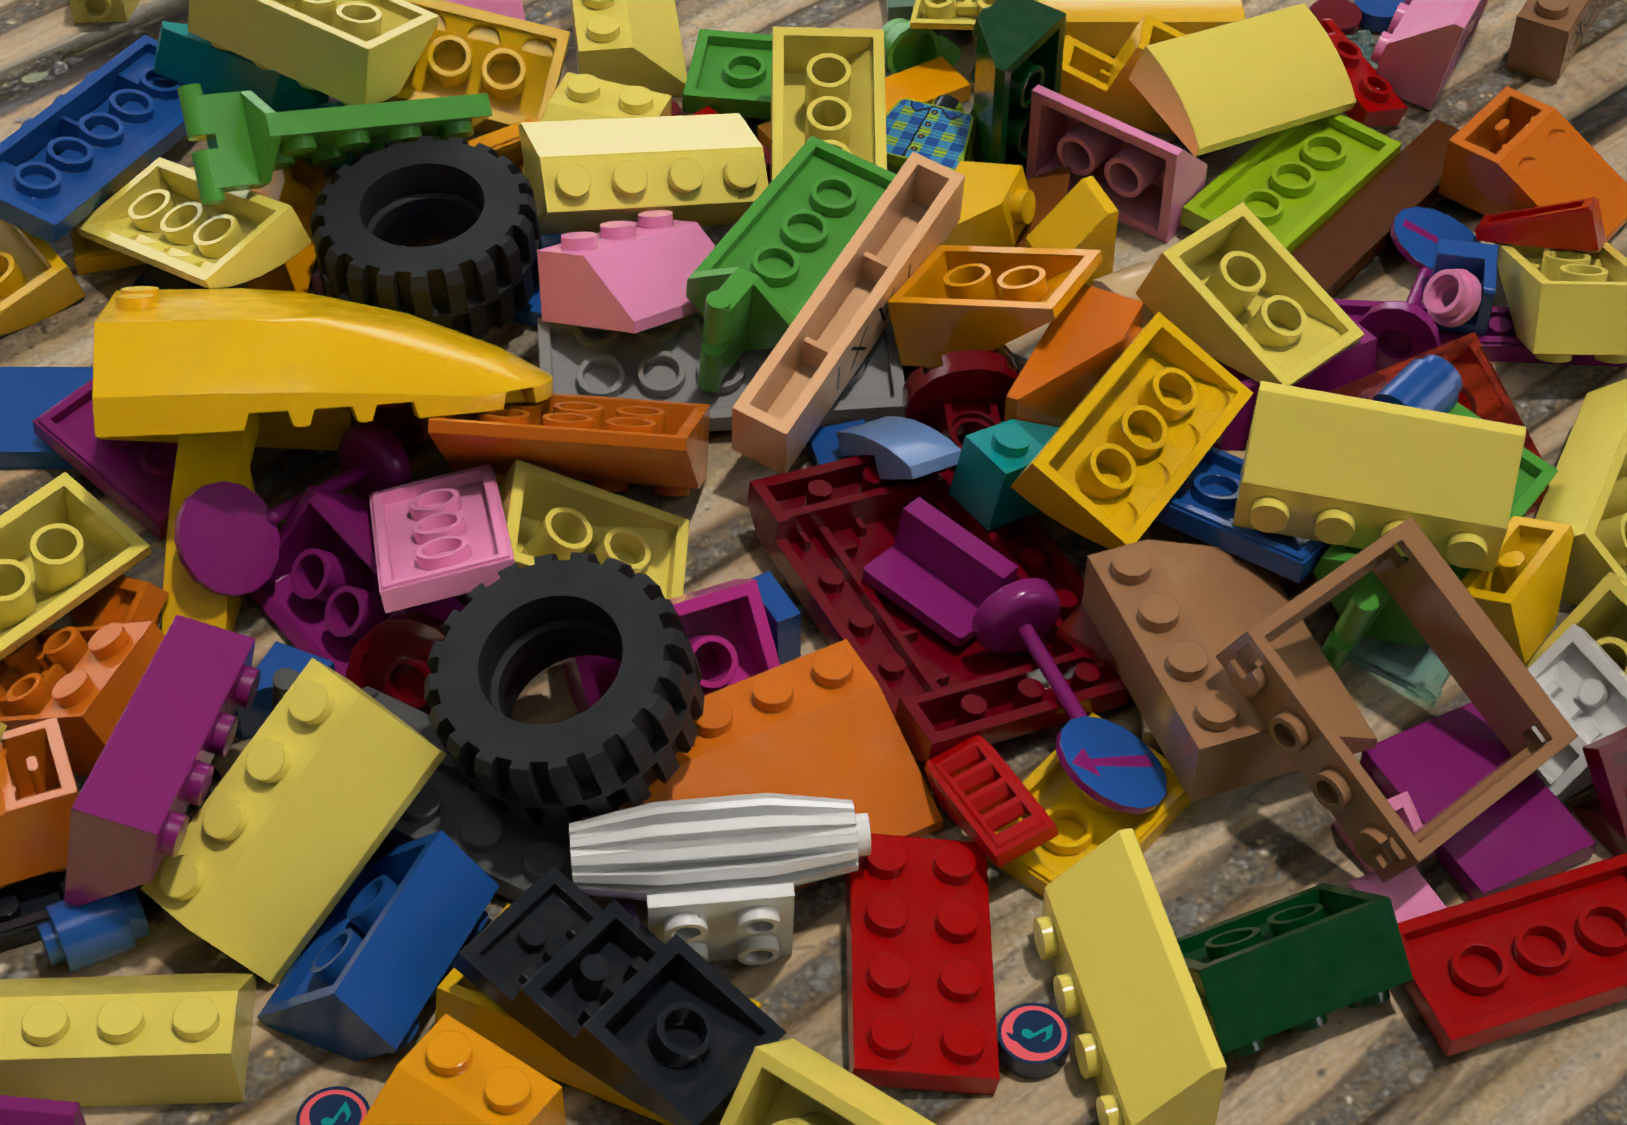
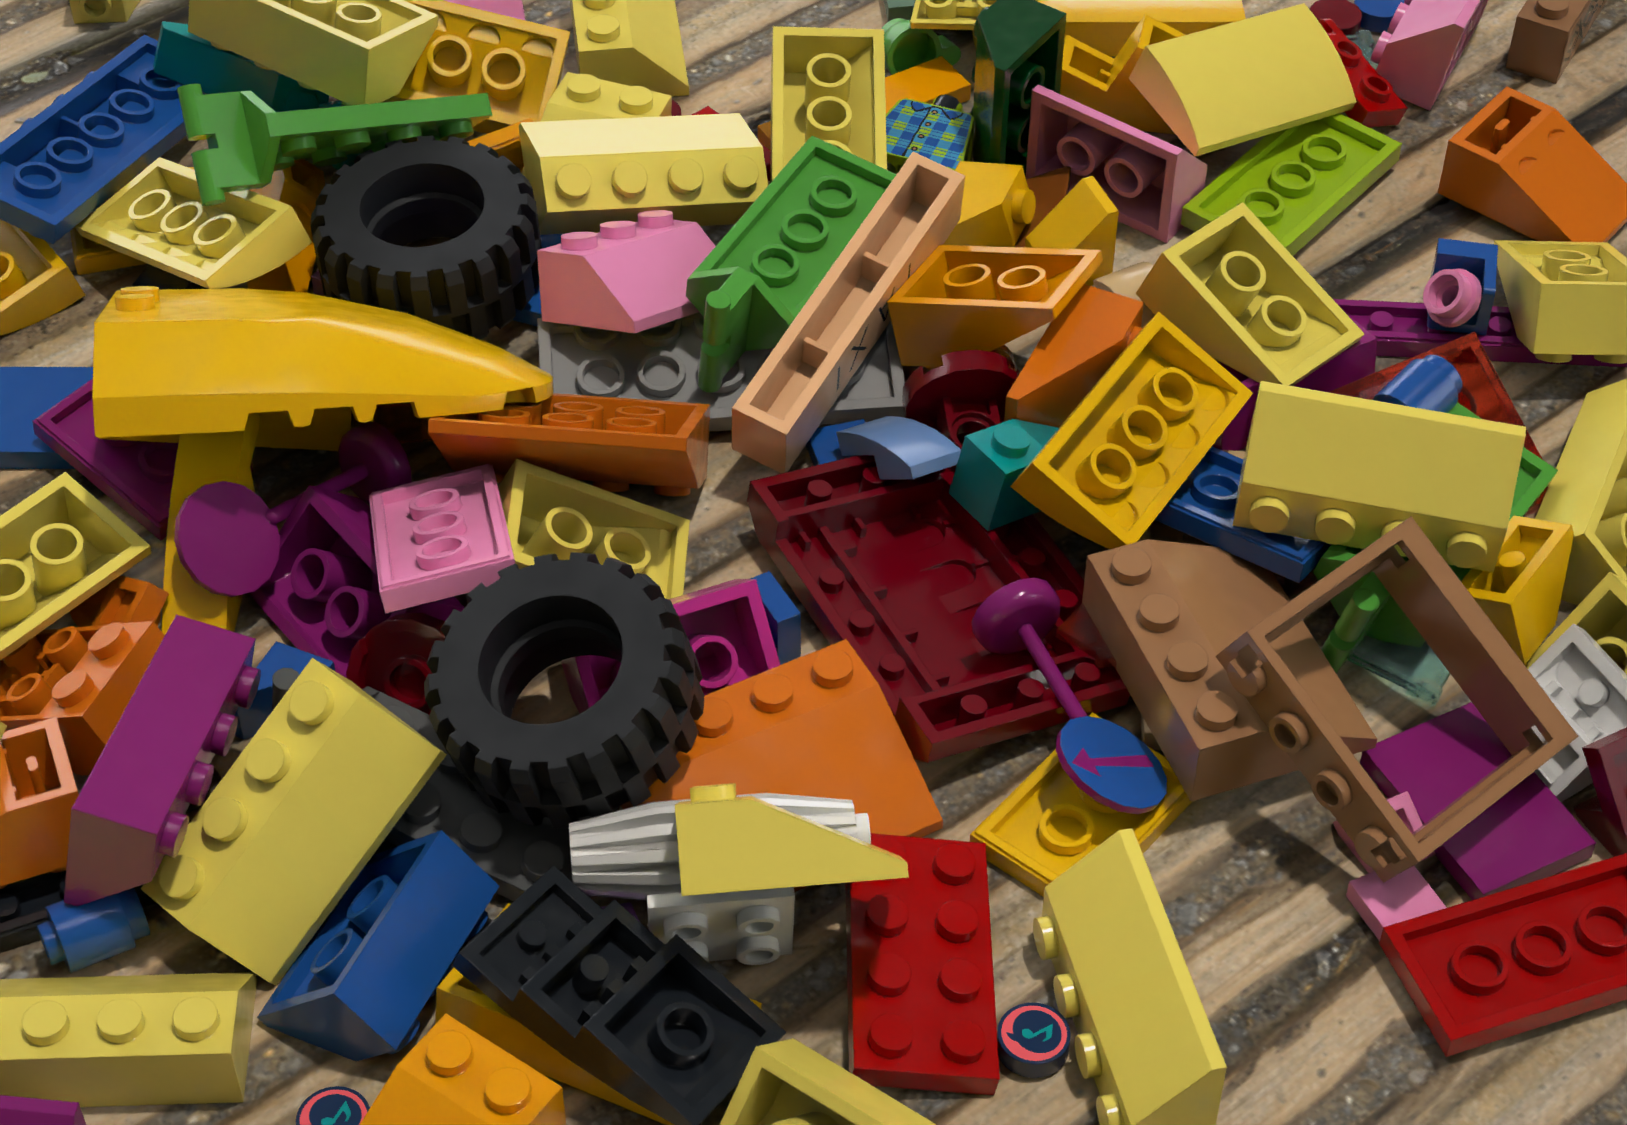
bright green plate [683,29,772,121] -> none
magenta panel [862,497,1019,647] -> none
red slope [925,735,1059,867] -> none
dark green slope [1176,883,1414,1058] -> none
reddish brown tile [1291,119,1459,298] -> none
magenta piece [1359,207,1481,378] -> none
red slope [1475,197,1605,253] -> none
none -> light yellow slope [675,783,909,896]

